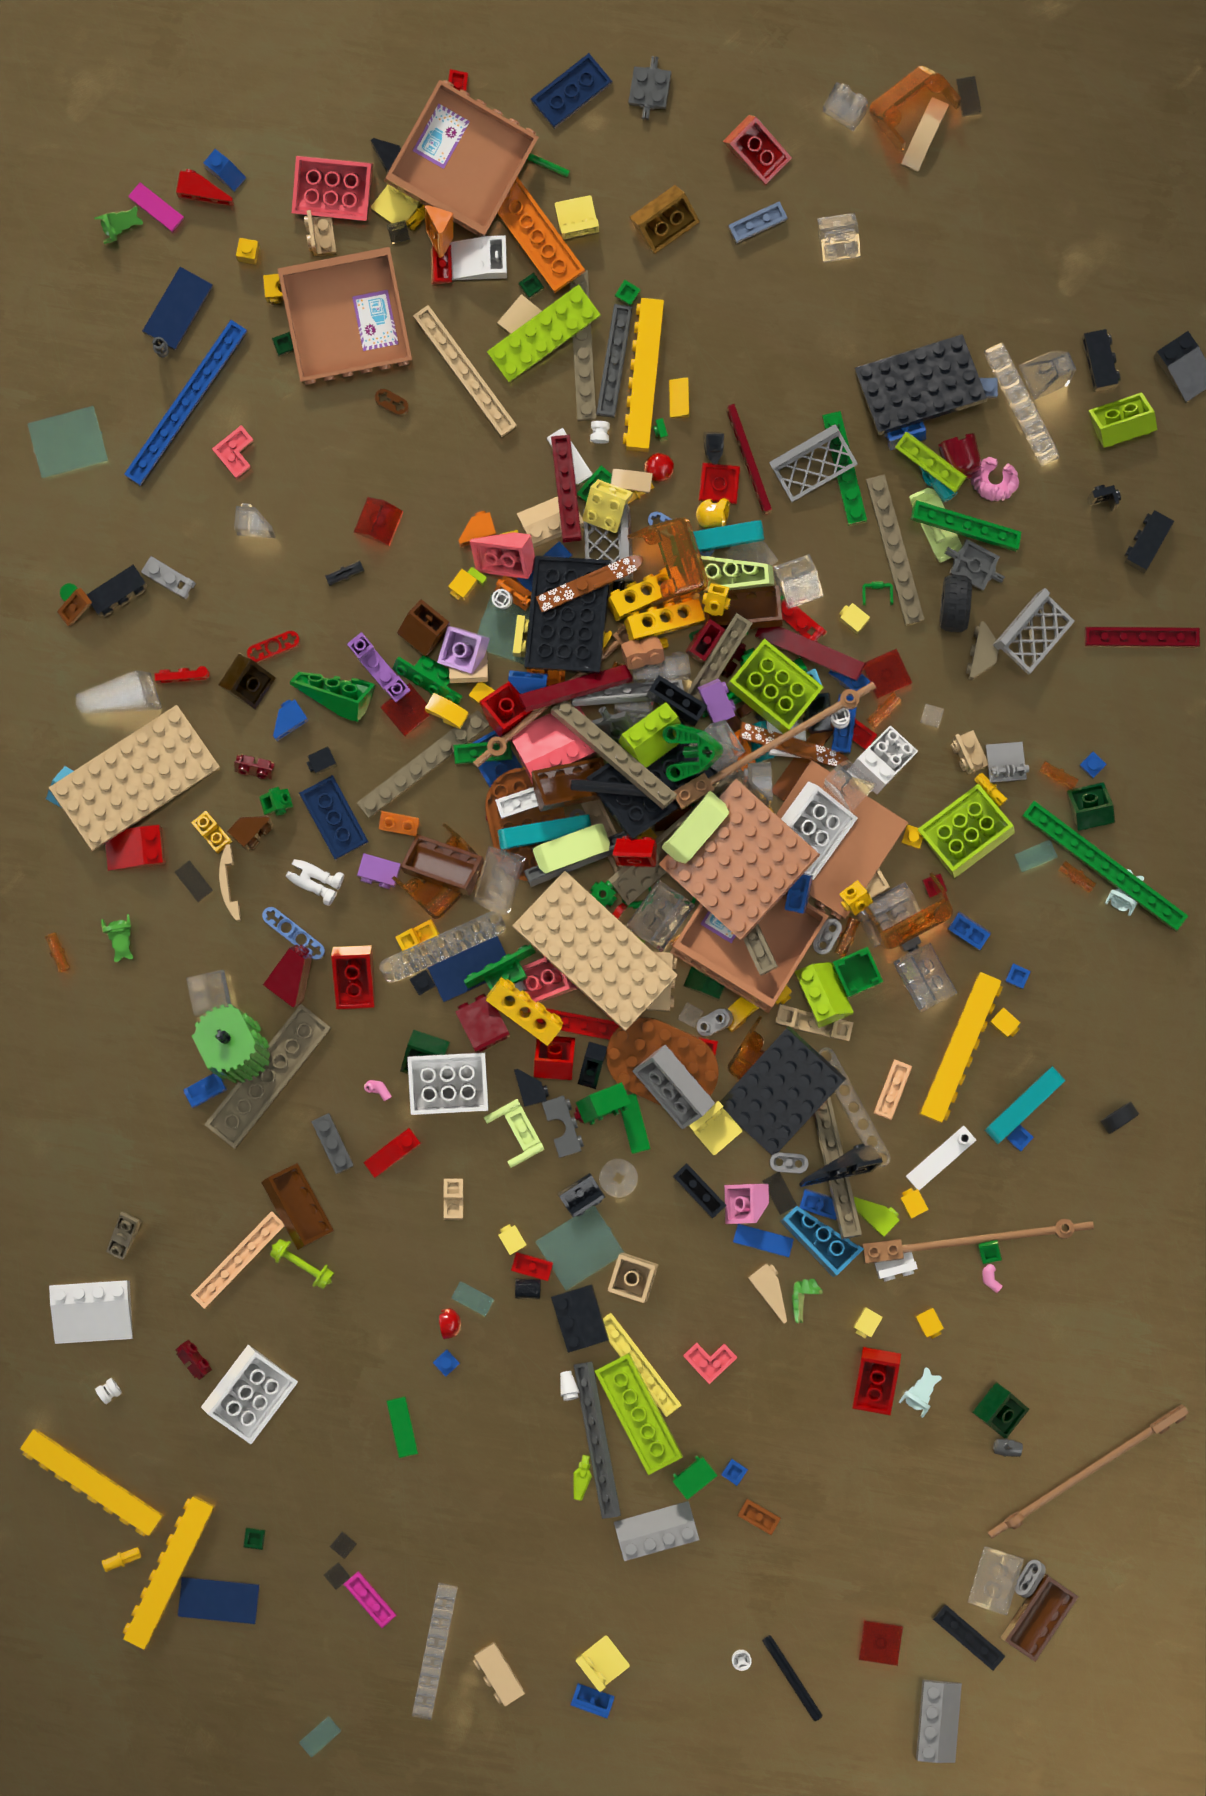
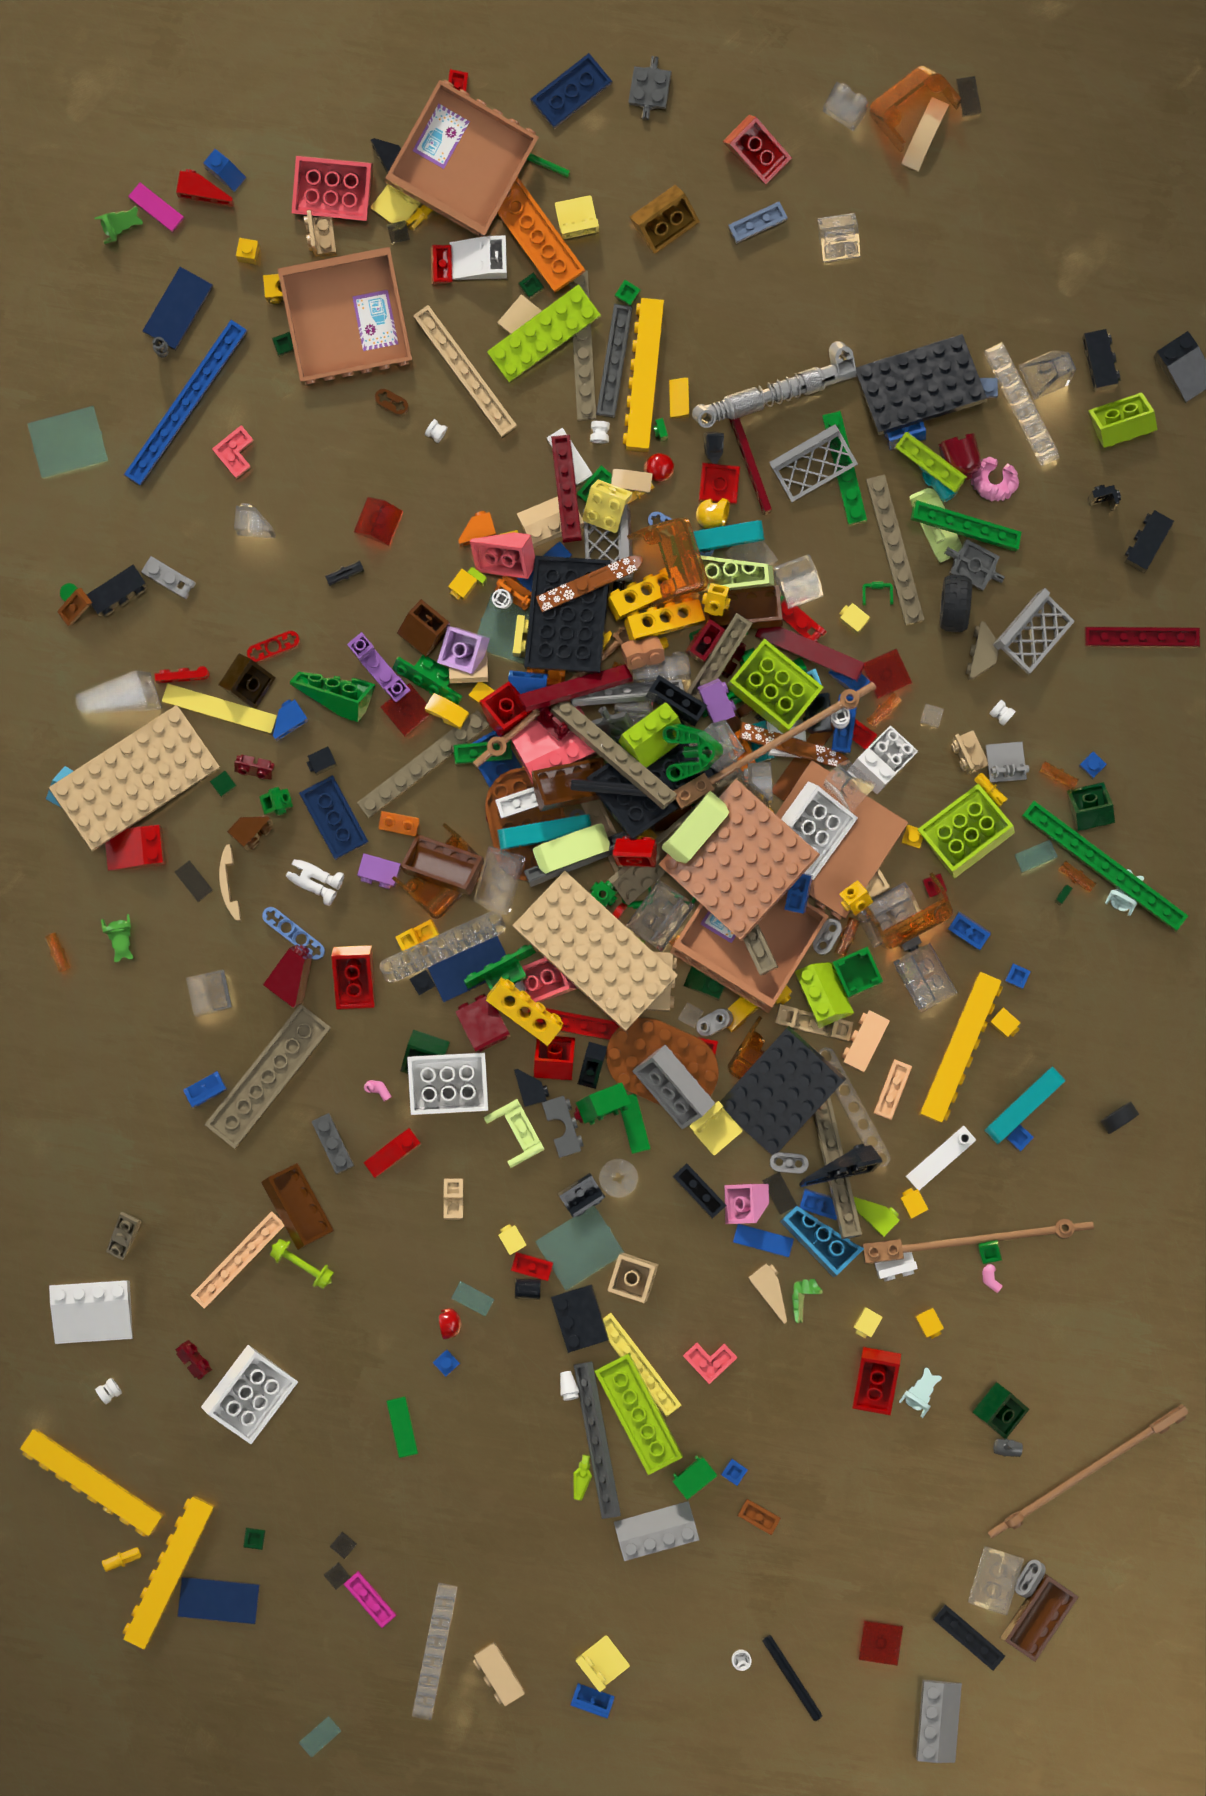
yellow slope [191,811,232,854] -> none
bright green piece [191,1004,270,1083] -> none
orange slope [425,205,454,258] -> none
none -> light yellow tile [162,683,277,734]
none -> dark green tile [210,771,237,798]
none -> white wheel [425,419,448,443]
none -> dark red hinge [536,706,572,741]
none -> light grey piece [692,341,857,428]
none -> light nougat brick [842,1010,890,1073]
none -> white wheel [989,699,1016,726]
none -> dark green tile [1055,885,1073,906]

